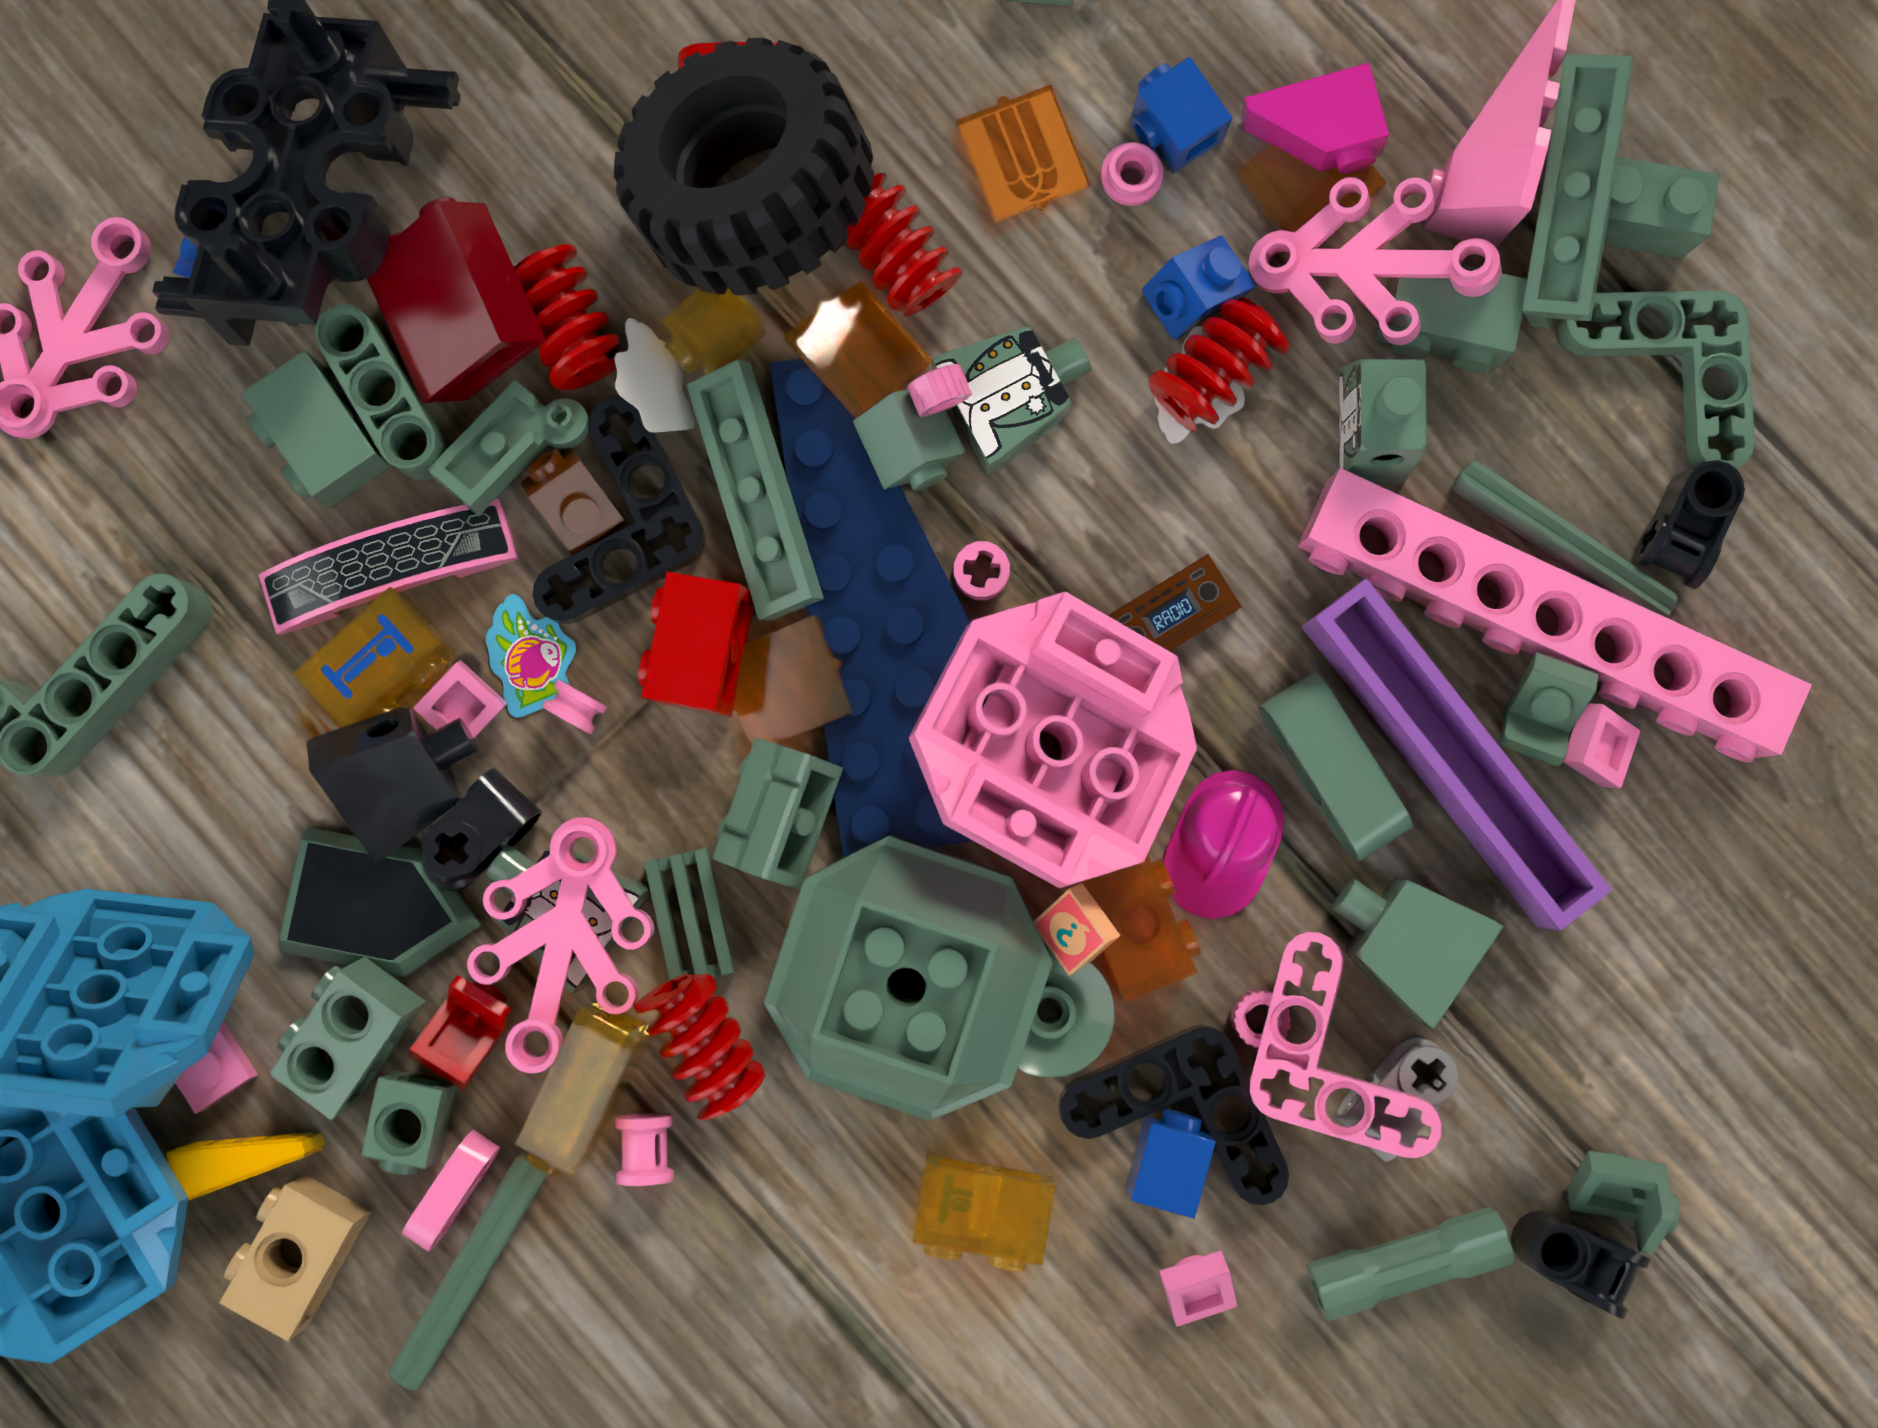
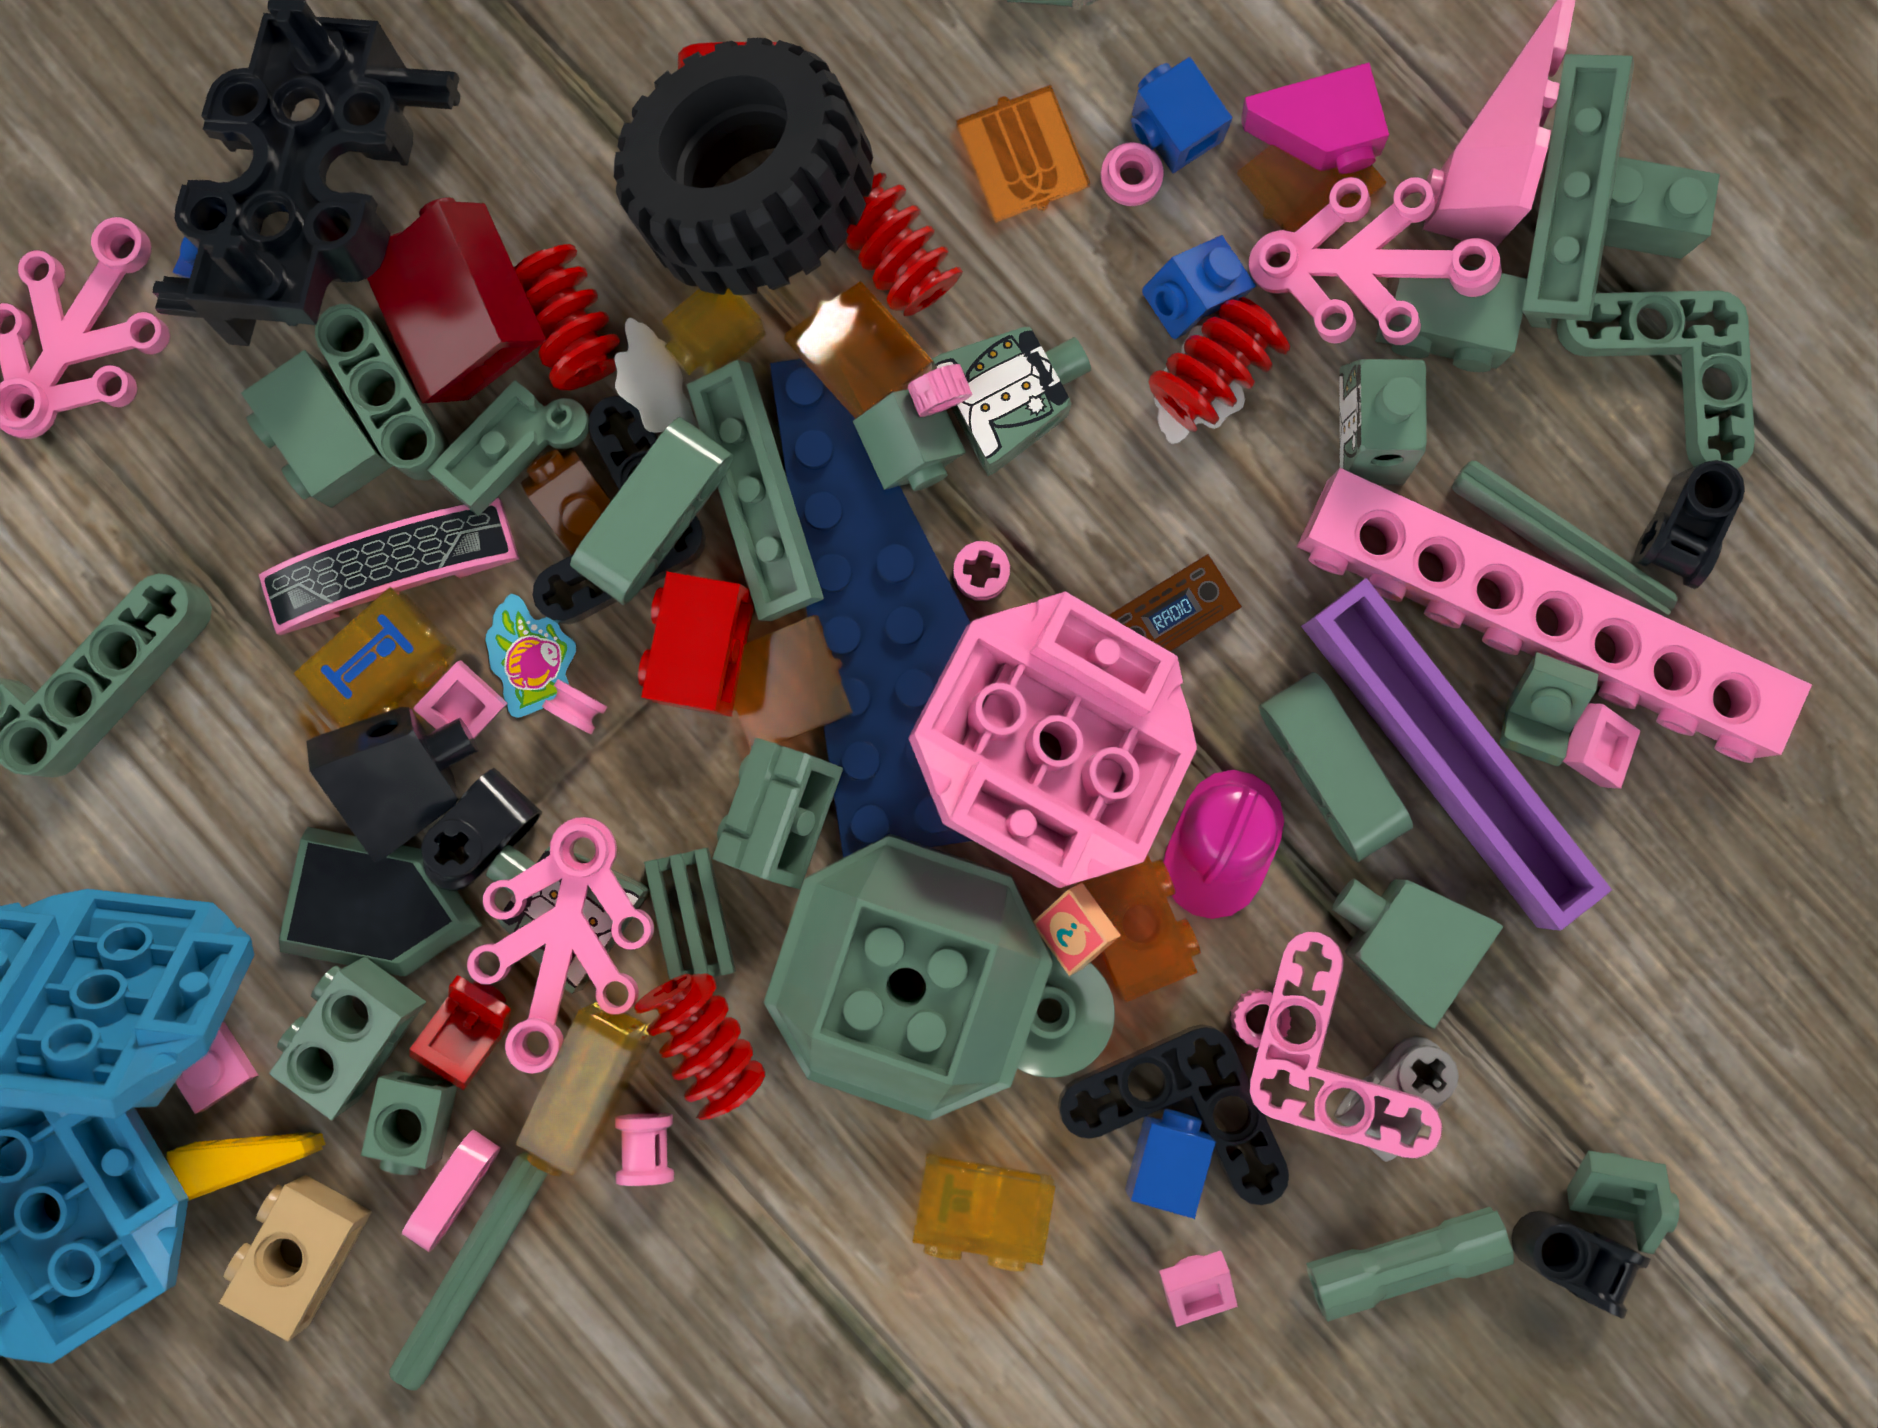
none -> sand green beam [570,417,734,605]

